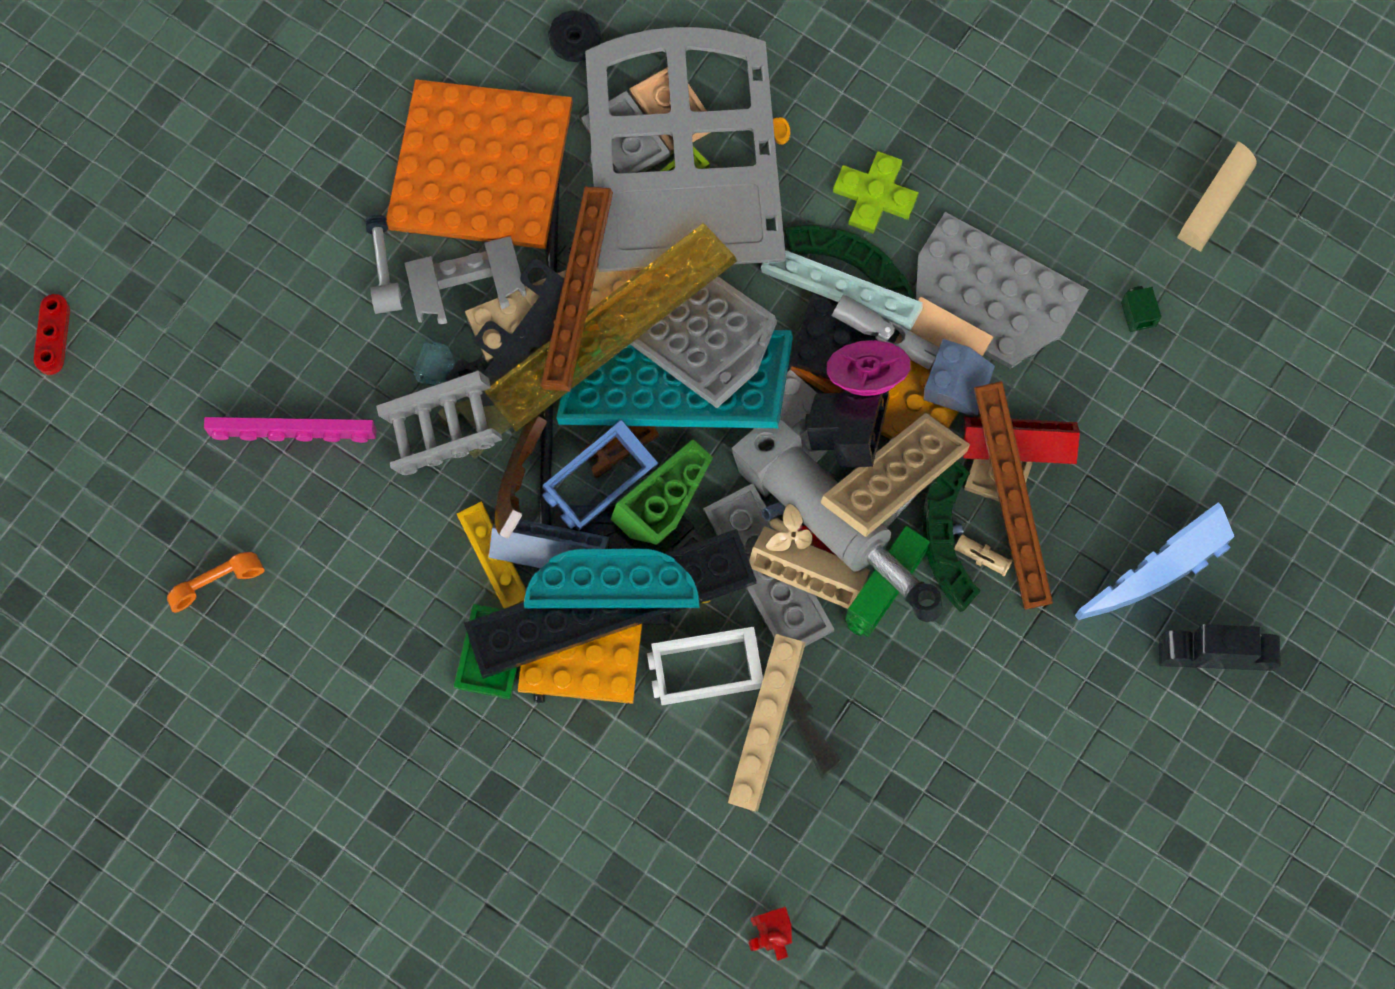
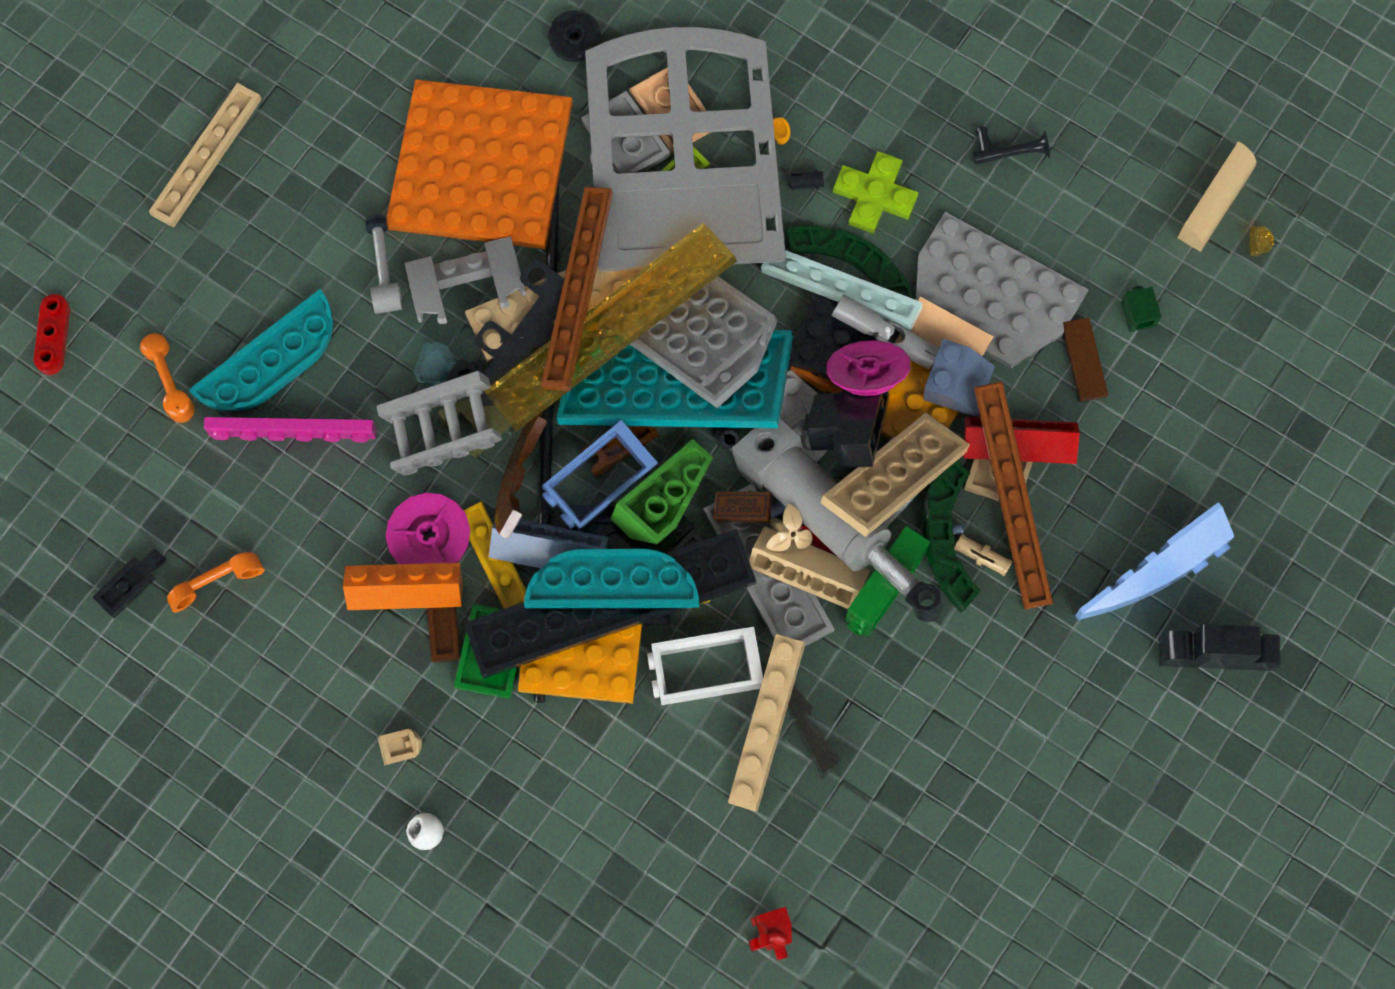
none -> black plate [93,549,167,619]
none -> orange piece [140,333,195,423]
none -> tan plate [149,83,262,228]
none -> teal plate [188,289,333,412]
none -> orange brick [343,563,463,610]
none -> tan plate [377,729,422,765]
none -> dark pink piece [386,493,470,564]
none -> white piece [406,813,444,850]
none -> reddish brown tile [427,607,461,663]
none -> reddish brown tile [713,492,773,522]
none -> black pin [714,427,739,449]
none -> black pin [791,169,824,191]
none -> black piece [973,127,1050,164]
none -> reddish brown tile [1062,318,1108,402]
none -> clear yellow plate [1250,226,1274,256]

